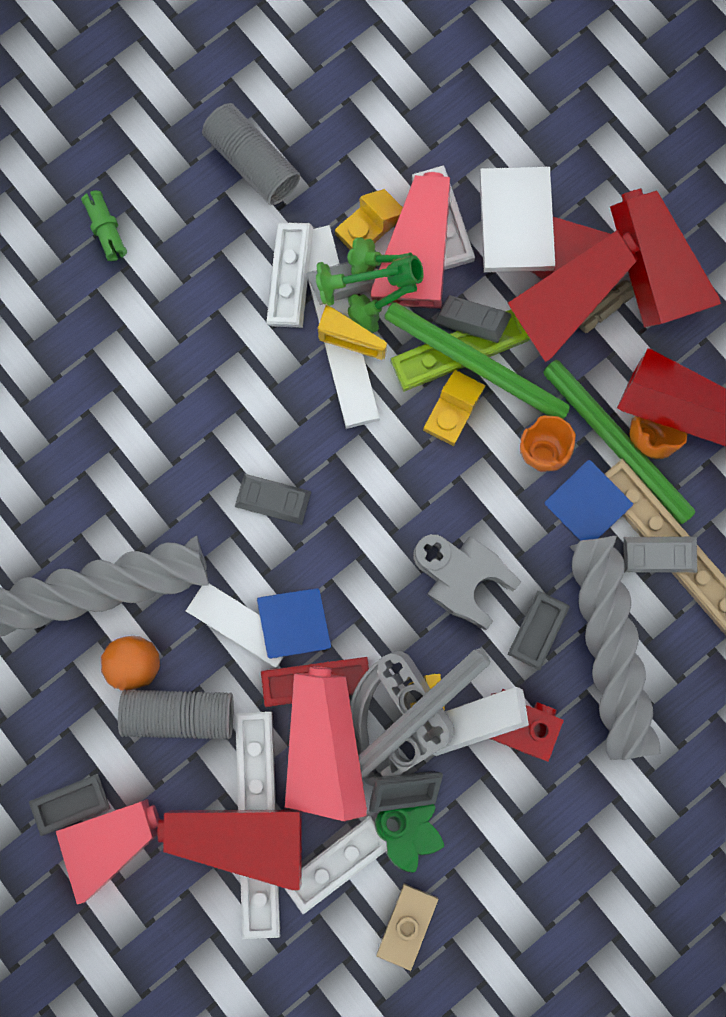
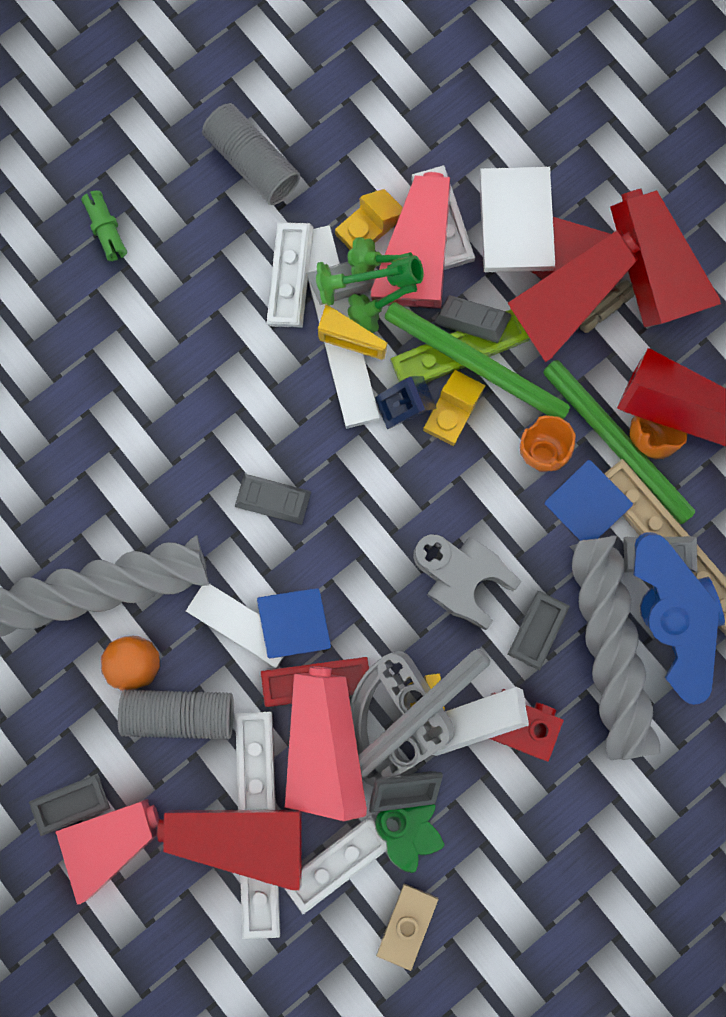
none -> dark blue slope [374,376,436,429]
none -> blue piece [633,532,725,705]

